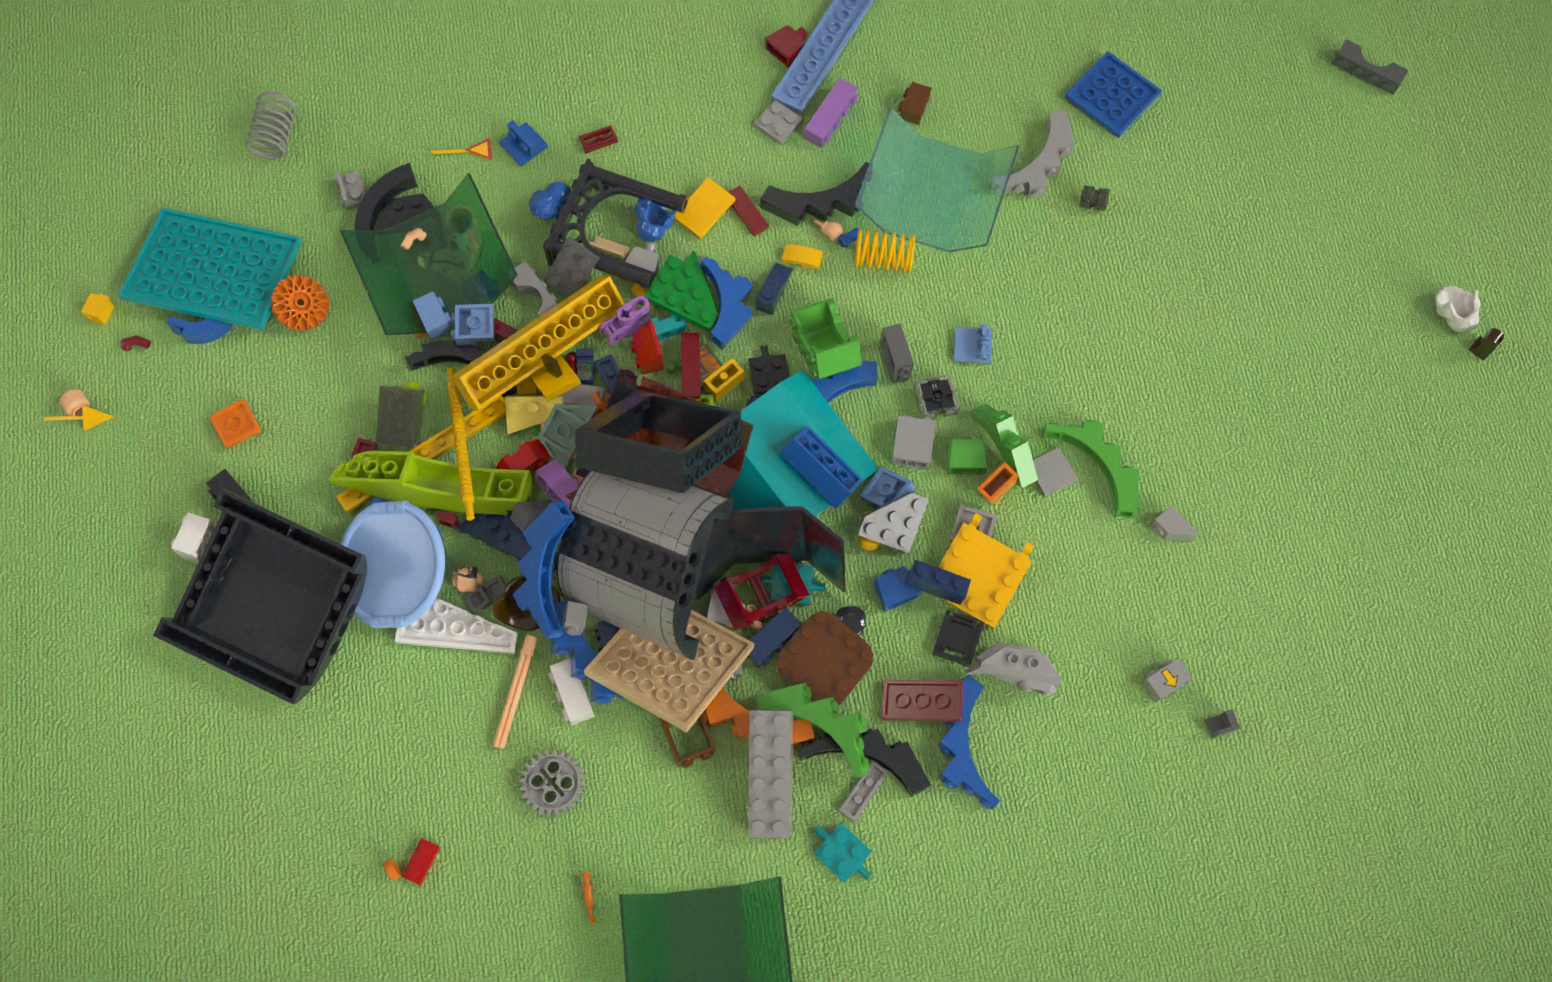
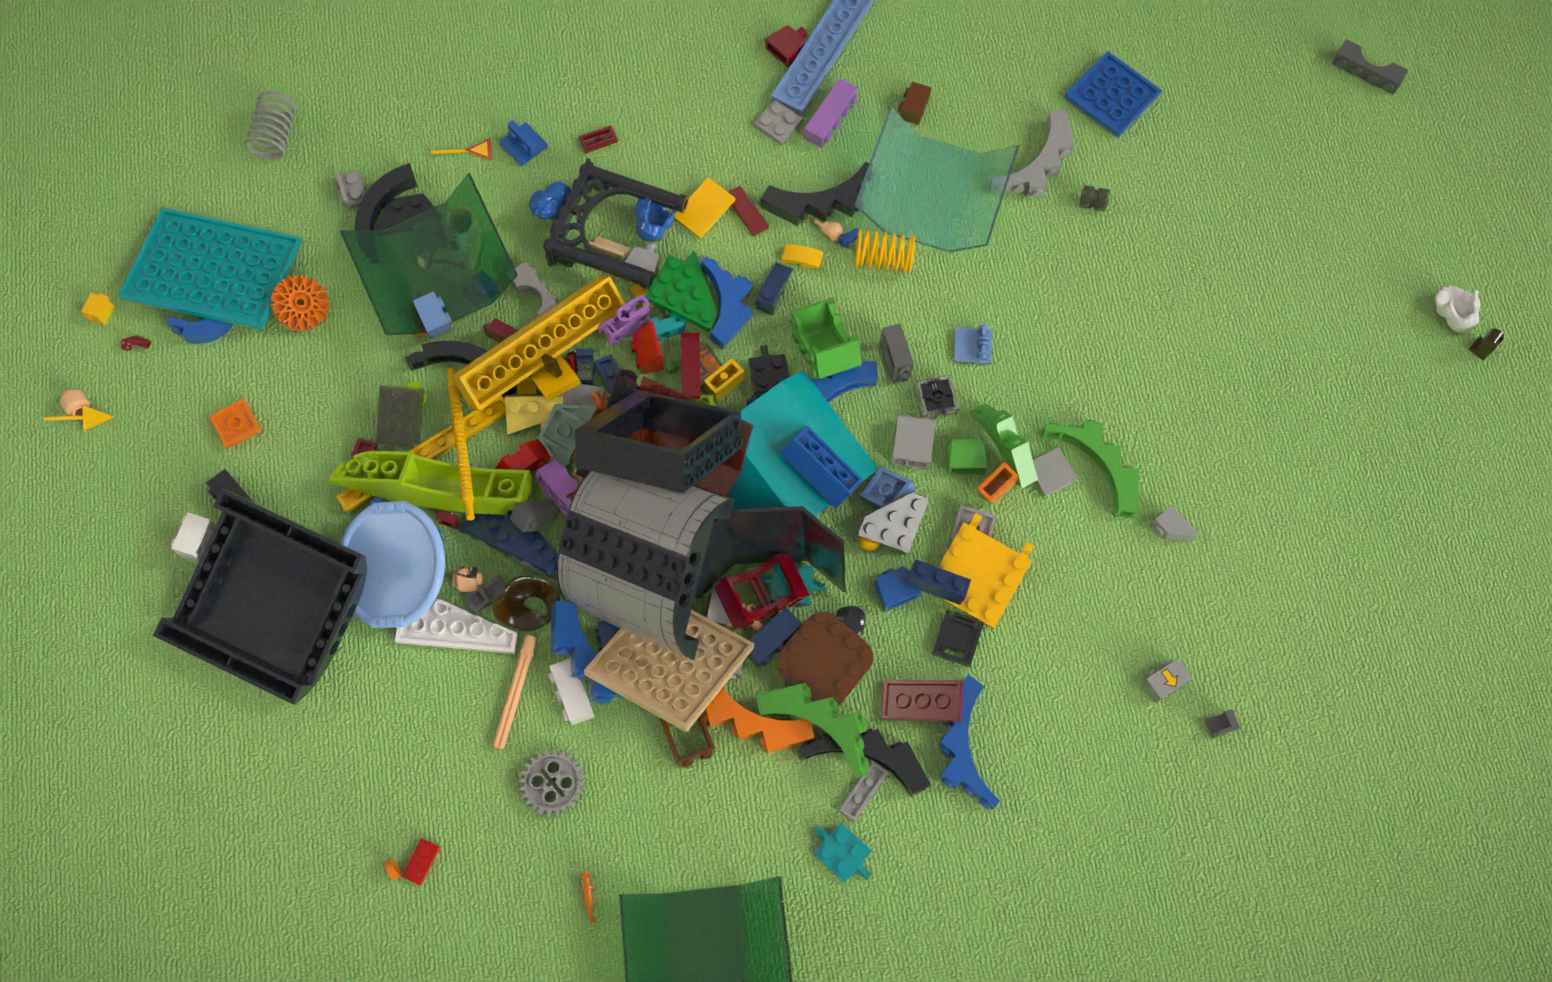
light nougat arm [400,228,427,250] -> none
medium blue plate [452,304,494,345] -> none
blue arch [513,502,575,639] -> none
dark grey plate [544,236,600,298] -> none
light grey brick [562,601,588,635] -> none
light grey brick [748,710,793,838] -> none
light grey slope [964,642,1062,696] -> none

